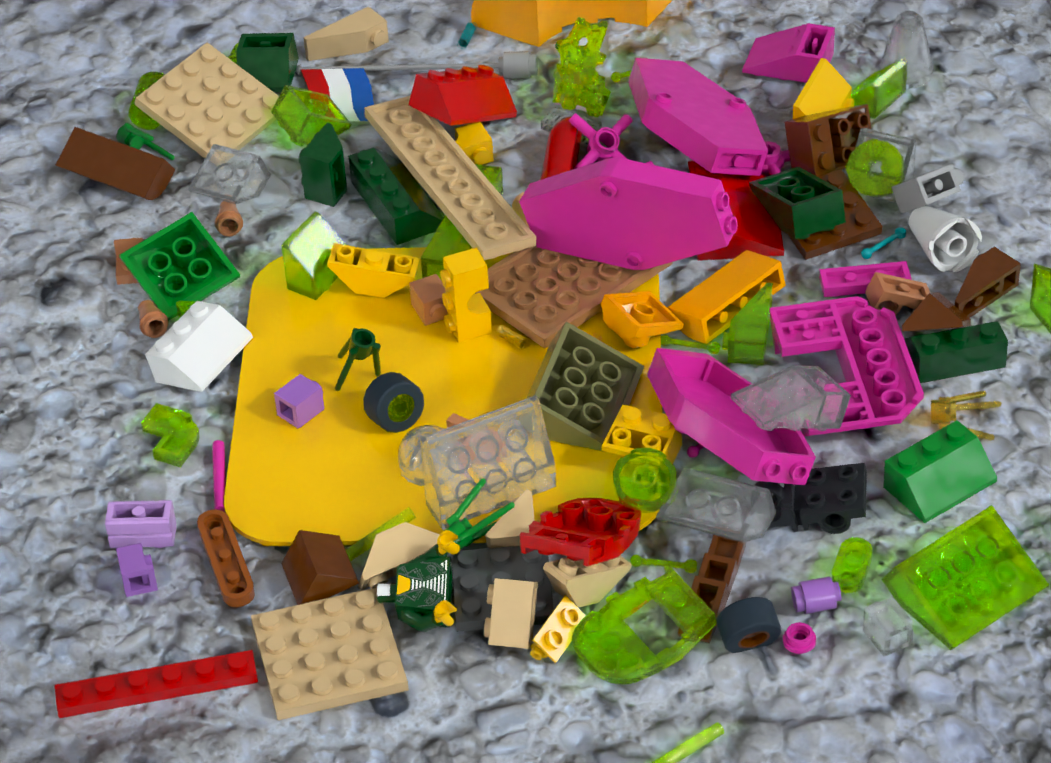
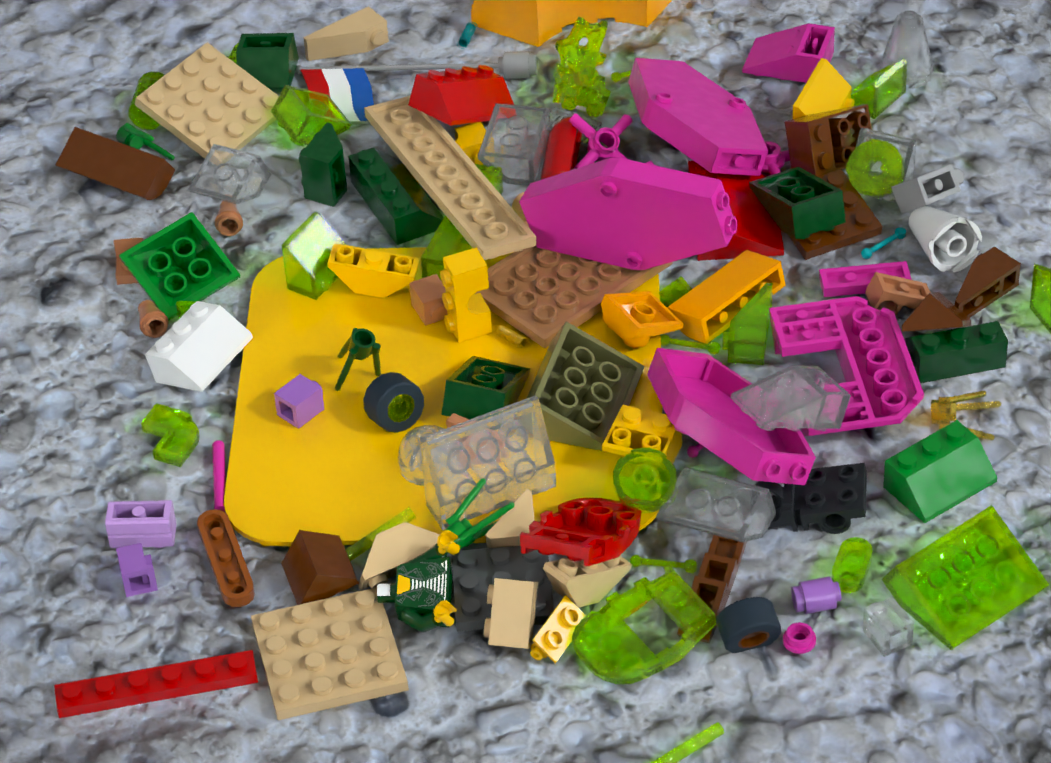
none -> dark green slope [441,356,530,430]
none -> clear slope [478,103,551,186]
none -> clear neon green slope [658,276,692,307]

